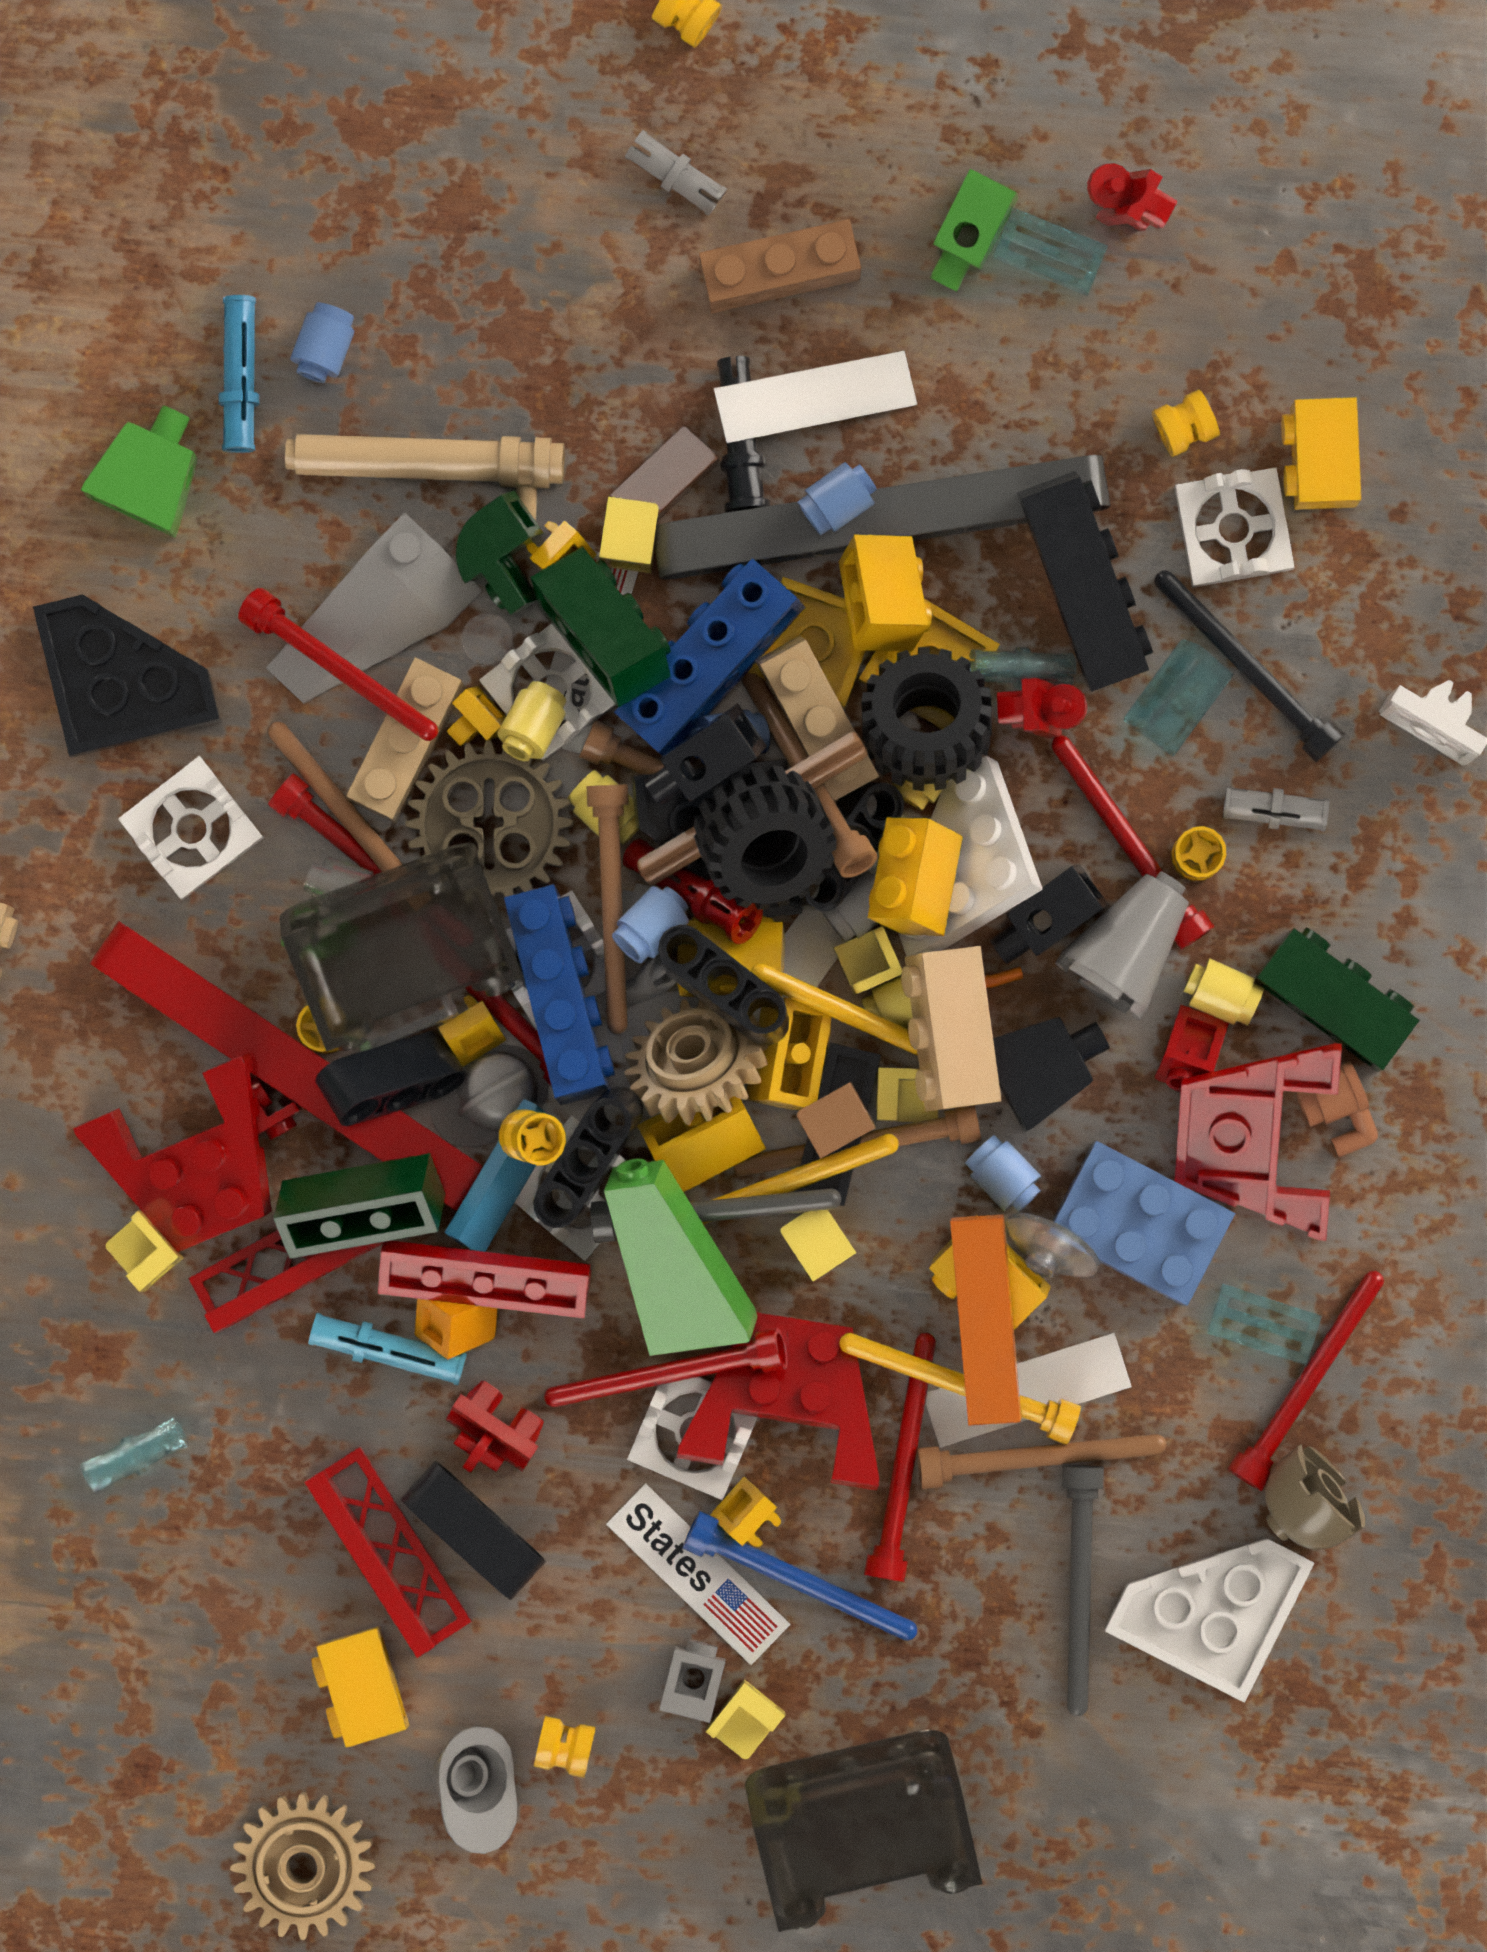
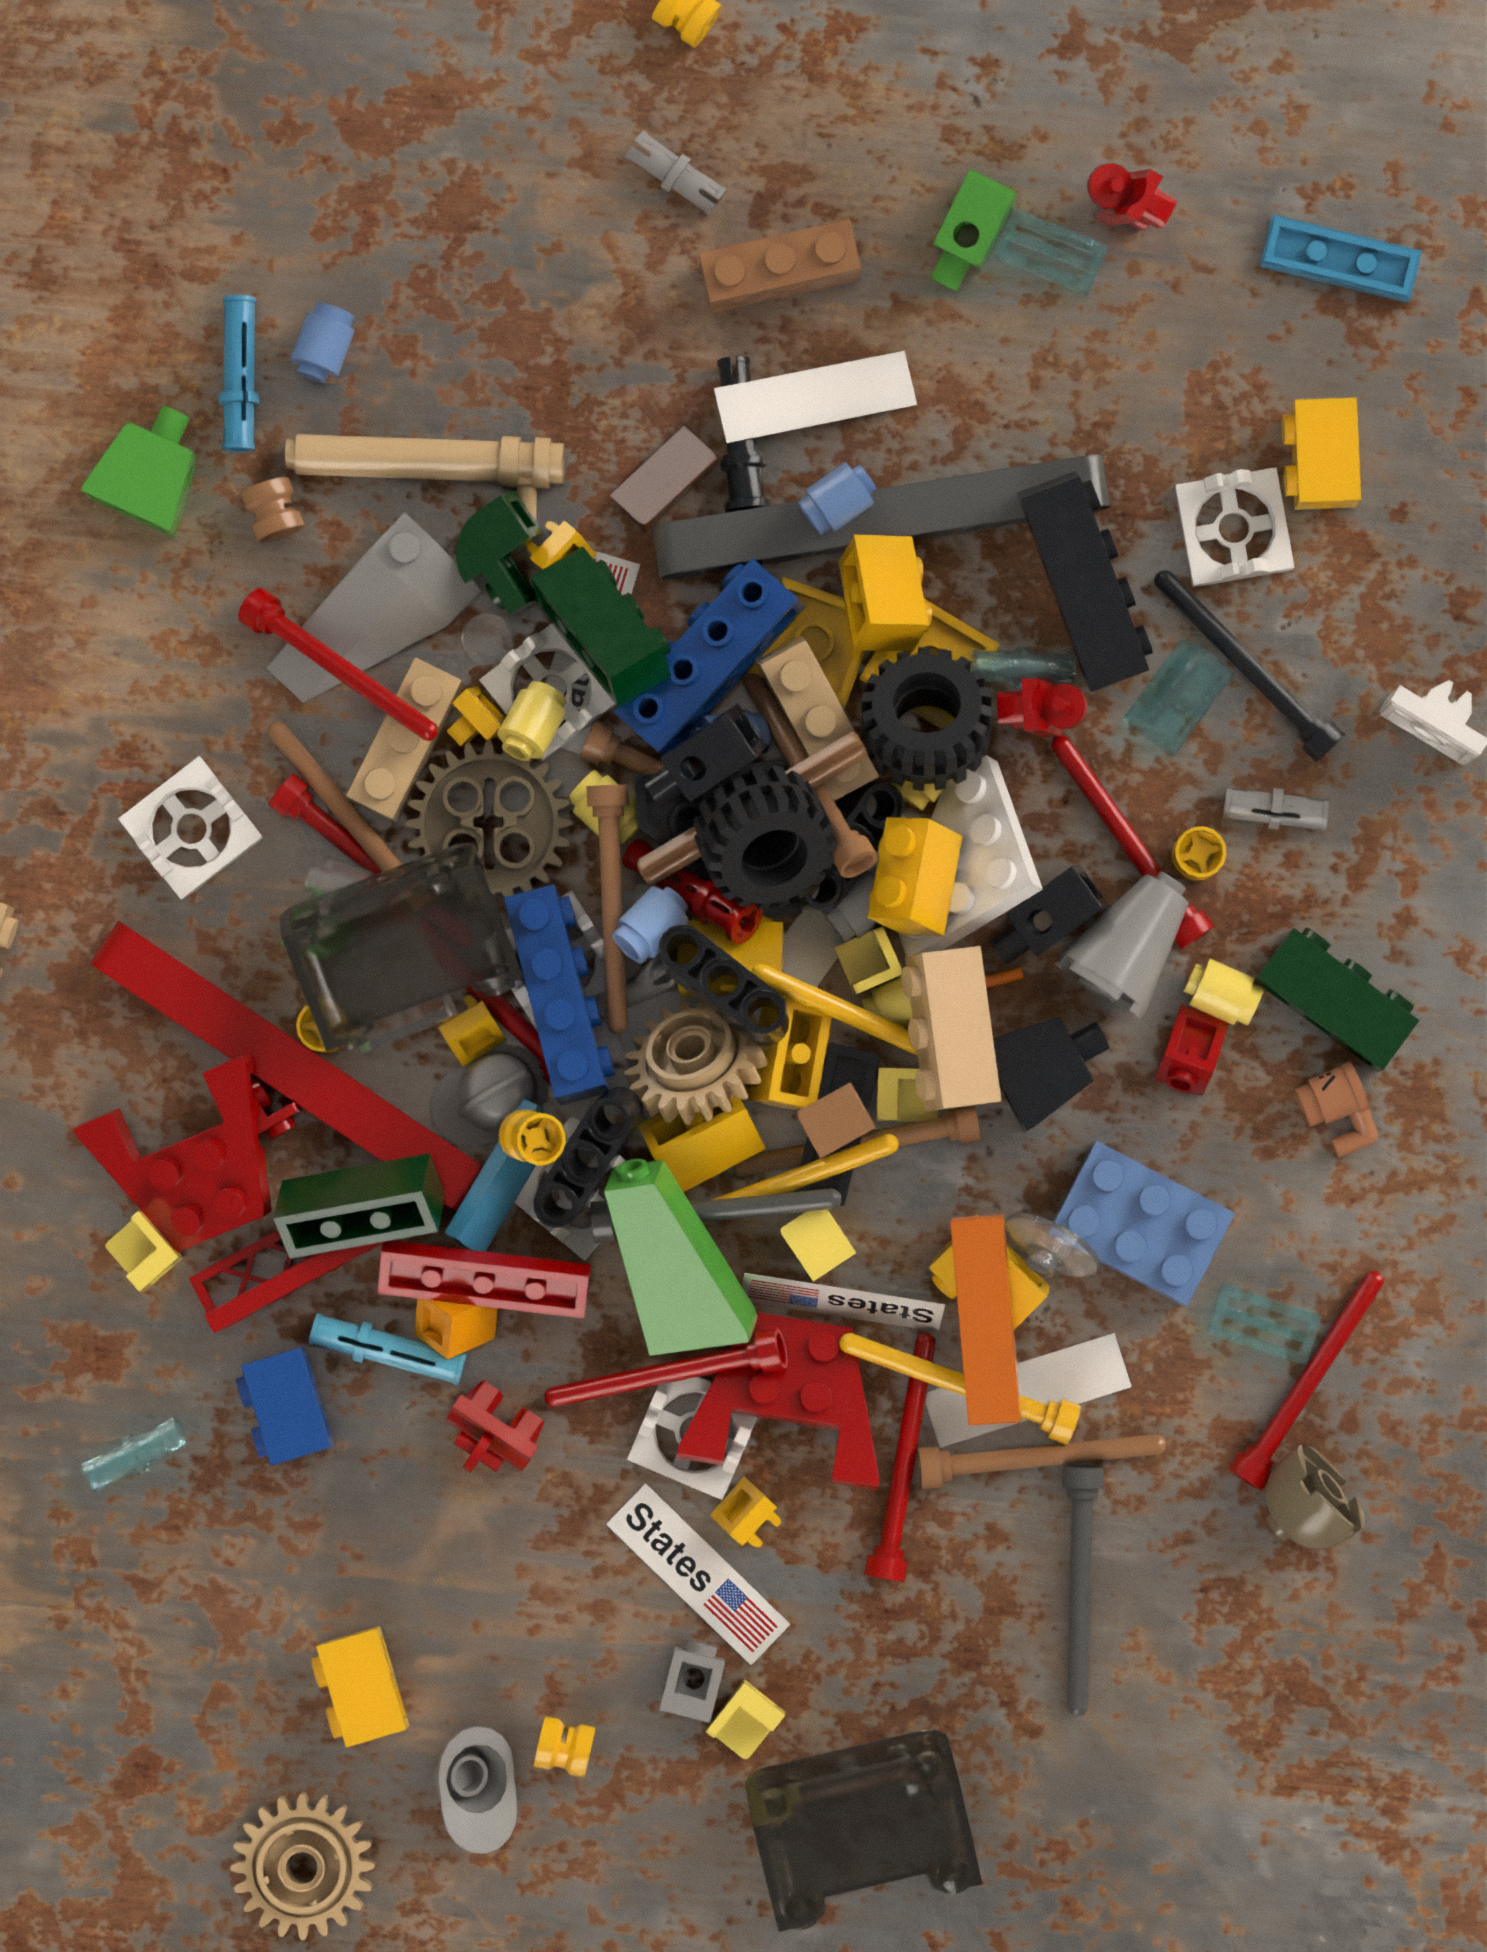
black plate [33,594,221,758] -> none
red fence [304,1446,472,1658] -> none
black beam [315,1030,467,1126] -> none
black beam [400,1460,546,1600] -> none
light yellow panel [599,497,659,573] -> none
blue piece [682,1511,917,1641] -> none
light blue brick [965,1135,1041,1212] -> none
white plate [1104,1538,1314,1703] -> none
yellow wheel [1152,389,1220,457] -> none
wing [1174,1043,1342,1241] -> none
none -> blue brick [236,1347,335,1466]
none -> medium nougat wheel [241,477,305,543]
none -> white sticker [742,1273,945,1332]
none -> dark azure tile [1259,215,1422,303]

